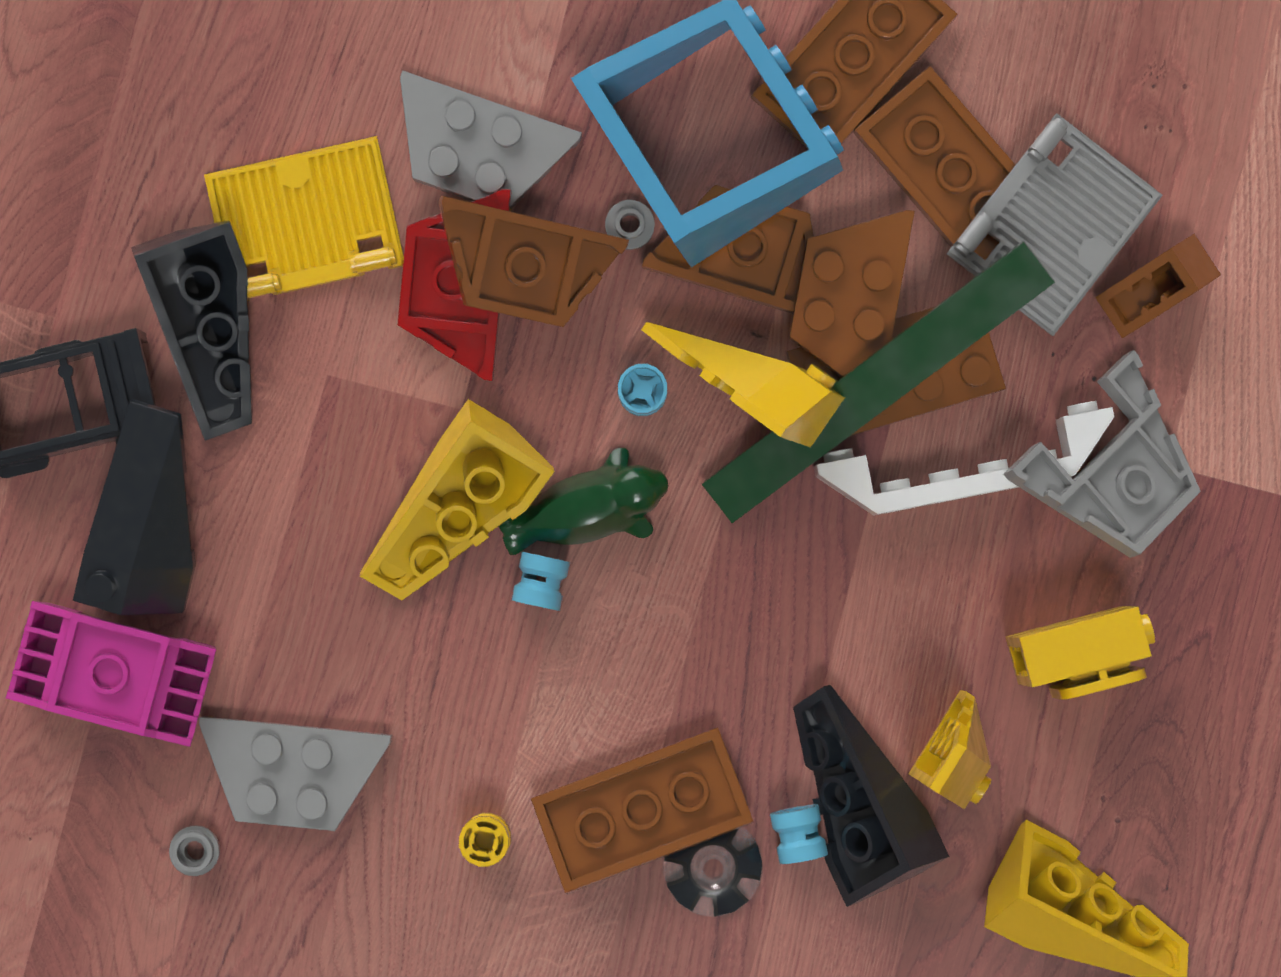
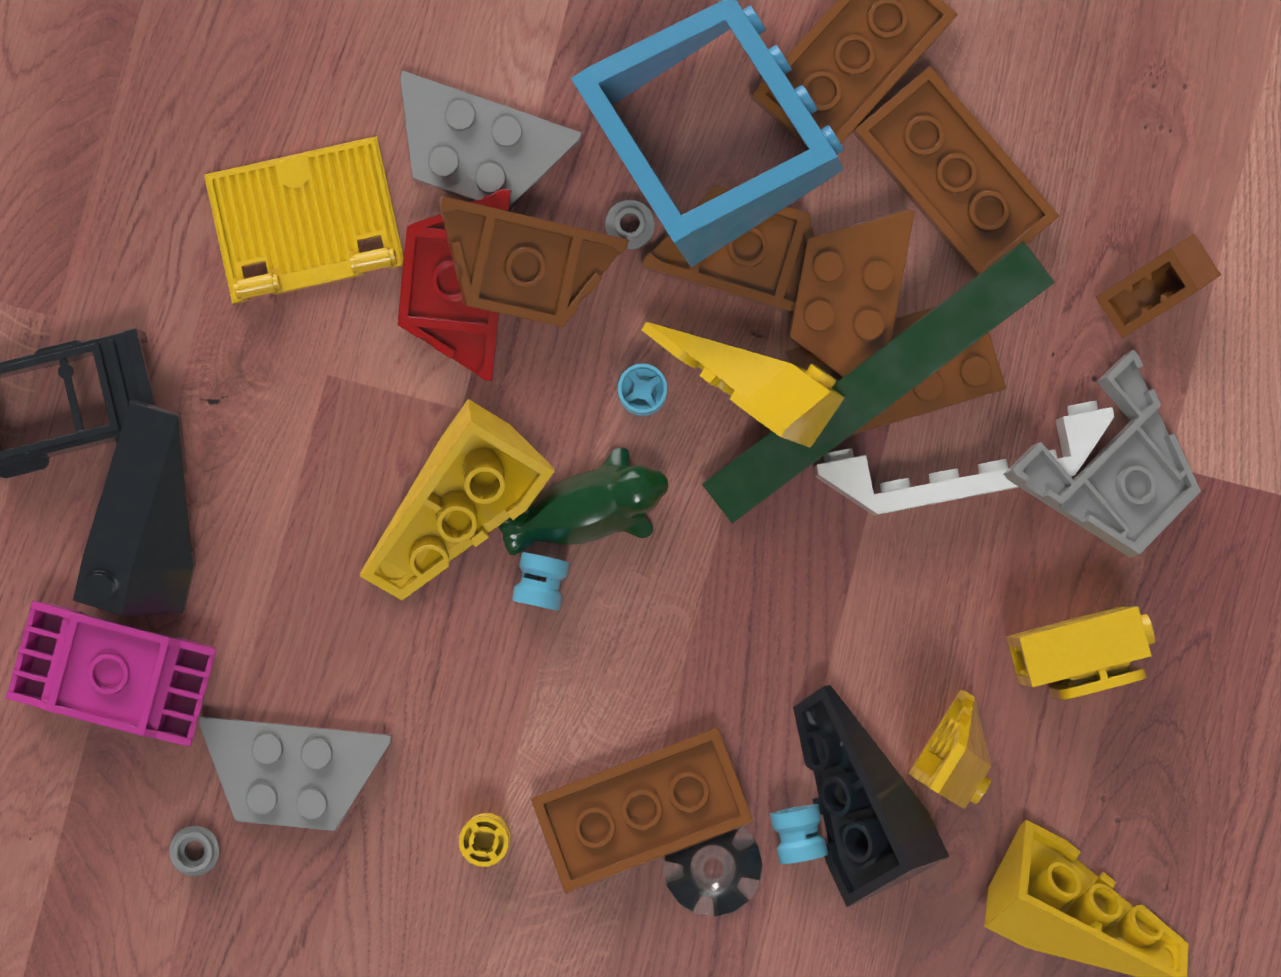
black wedge [131,220,252,441] -> none
light grey window [947,113,1163,336] -> none

